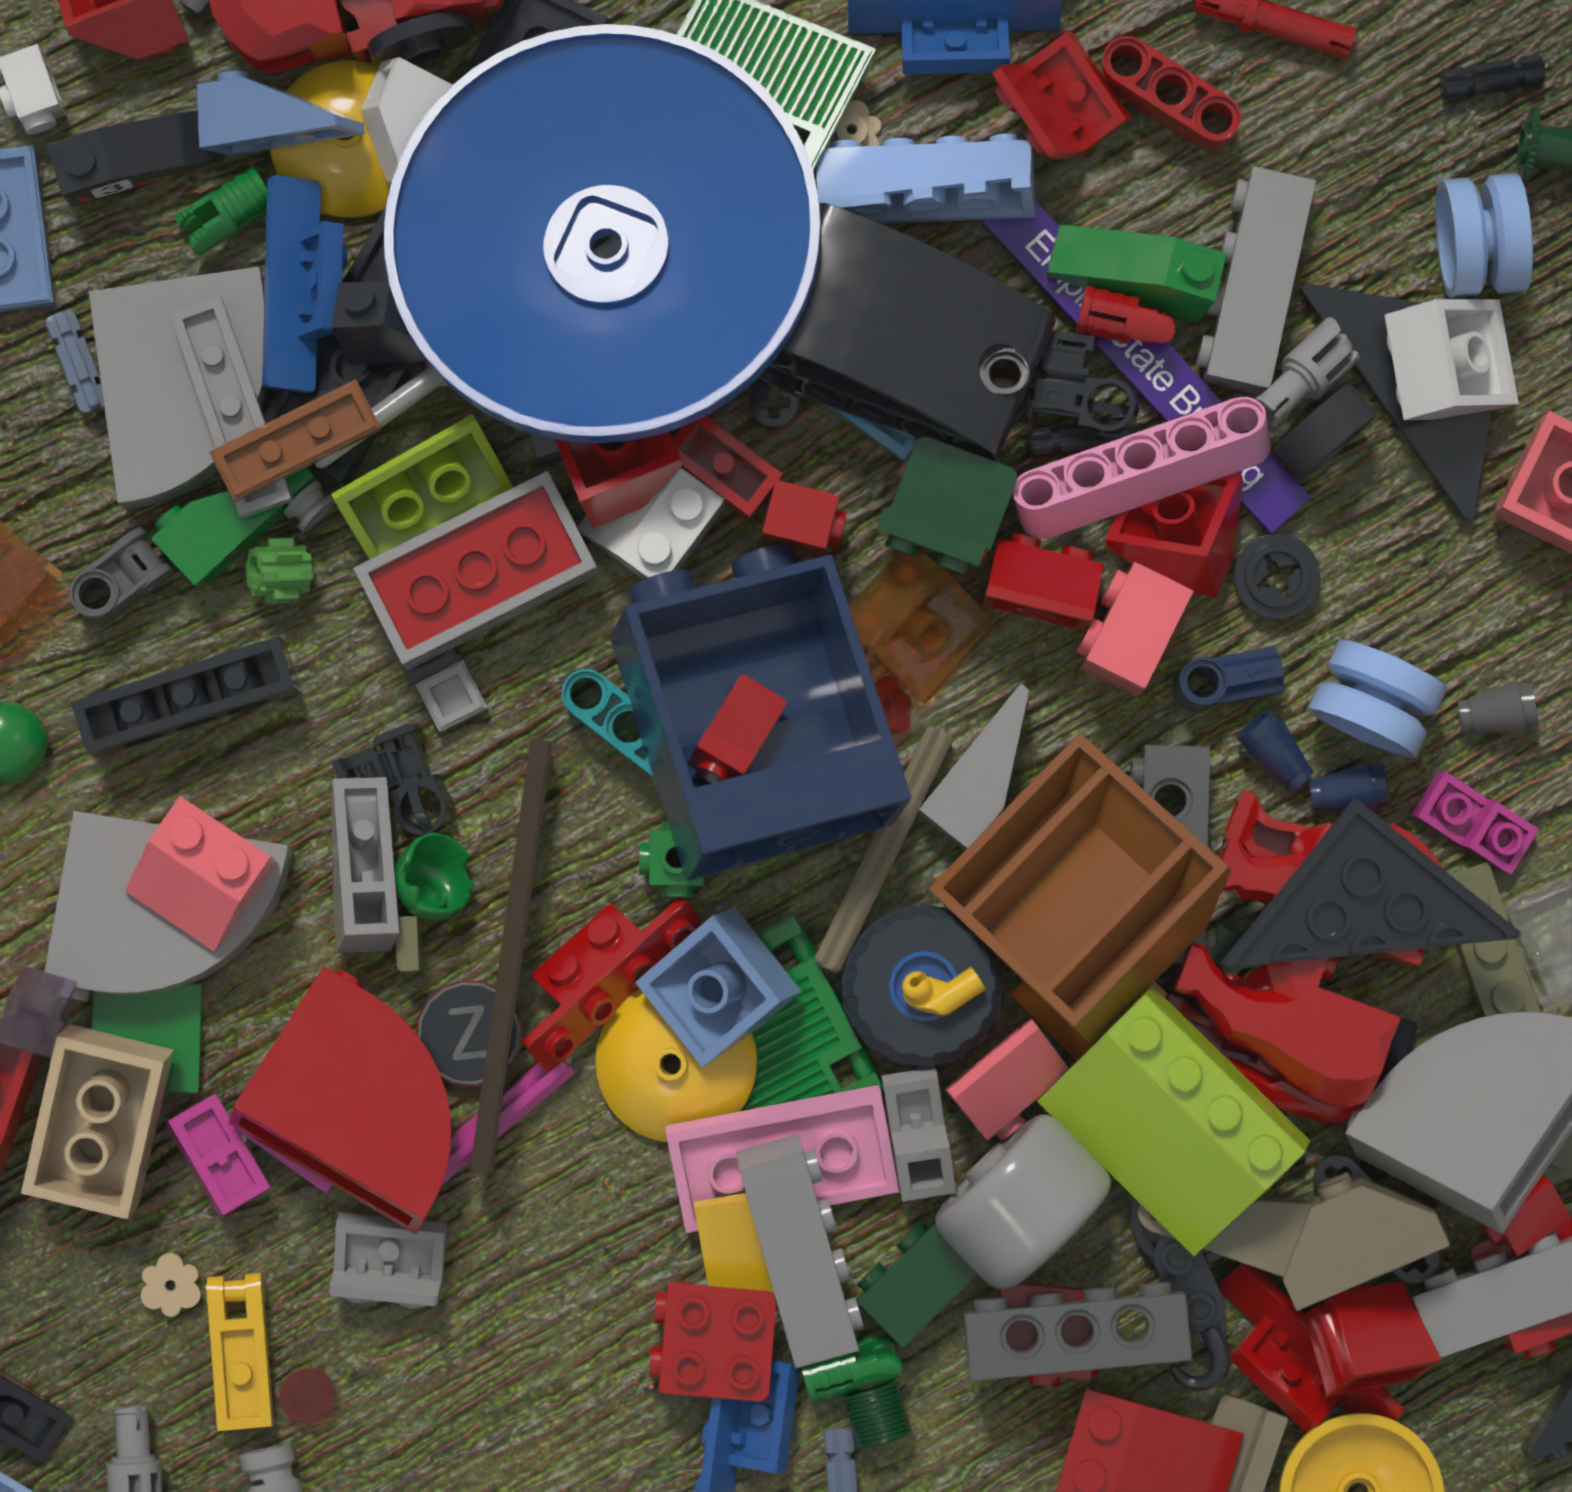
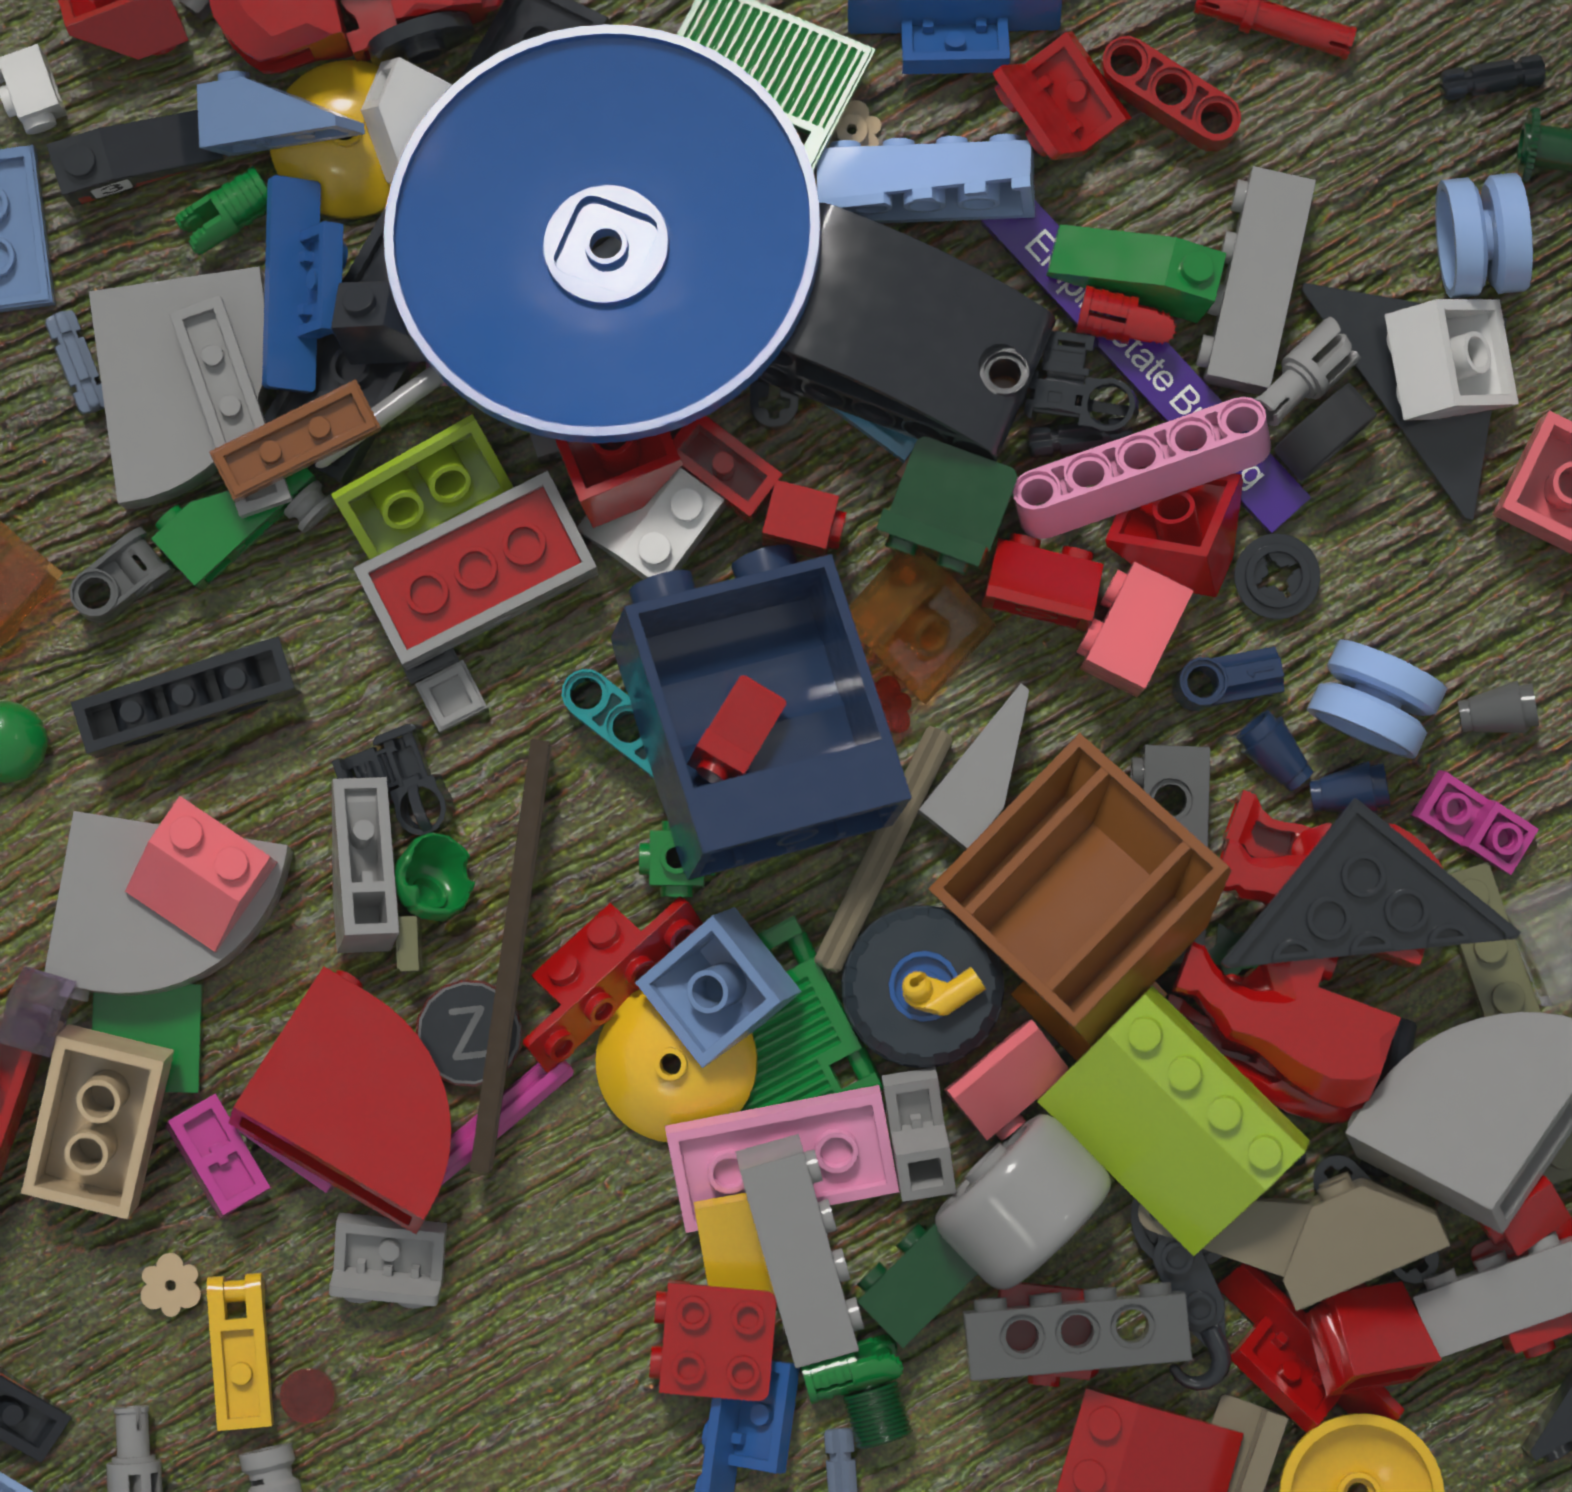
bright green gear [245,537,313,604] -> none

